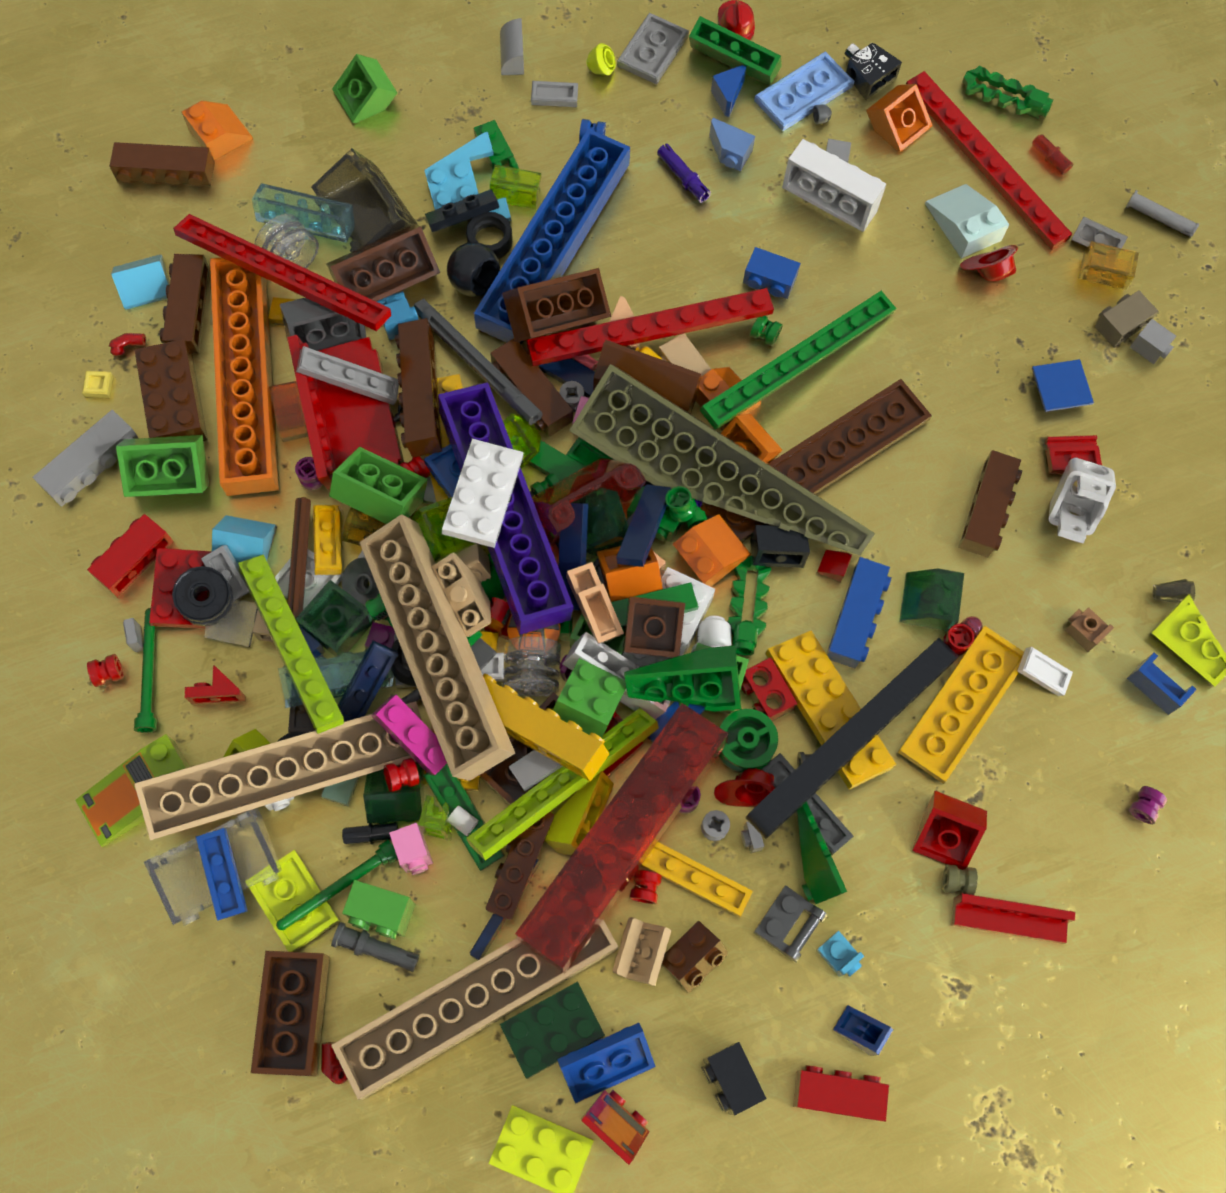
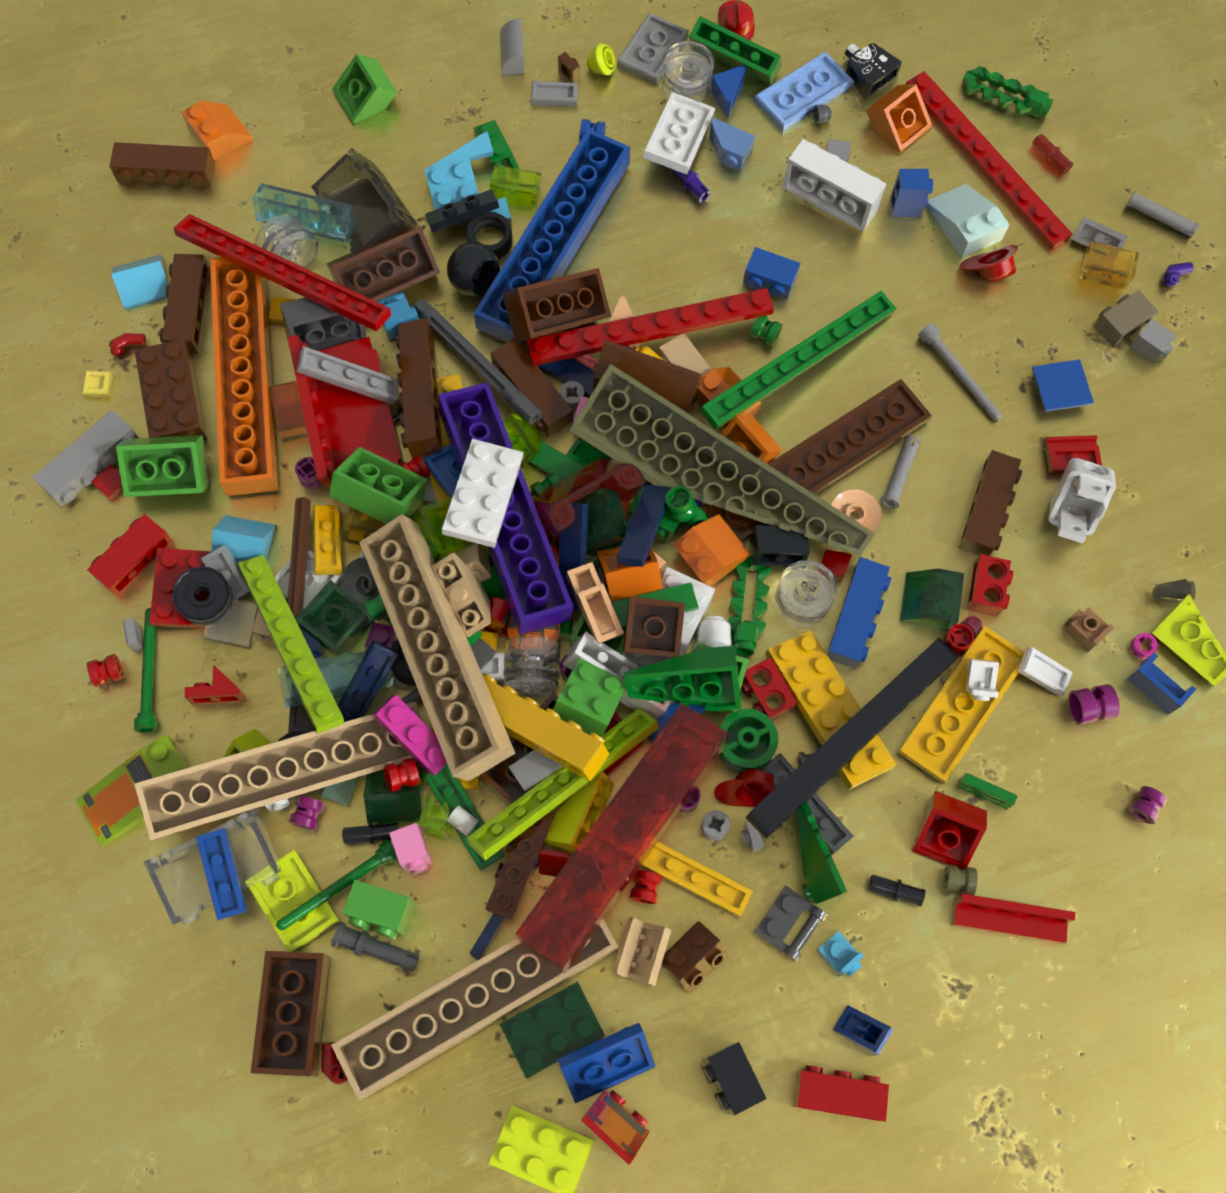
none -> red tile [91,464,123,501]
none -> magenta wheel [288,795,325,831]
none -> red slope [539,849,569,878]
none -> reddish brown plate [558,52,581,83]
none -> white plate [643,92,715,174]
none -> clear wheel [662,41,714,102]
none -> clear wheel [775,561,837,626]
none -> light nougat dish [832,489,882,532]
none -> black axle [868,875,926,907]
none -> light grey pin [880,435,921,509]
none -> blue brick [890,169,933,217]
none -> light grey piece [918,323,1001,421]
none -> green tile [956,773,1018,810]
none -> white bracket [965,658,999,701]
none -> red brick [966,554,1013,617]
none -> magenta wheel [1068,684,1120,725]
none -> dark pink bush [1130,633,1158,658]
none -> dark purple arm [1162,262,1194,287]

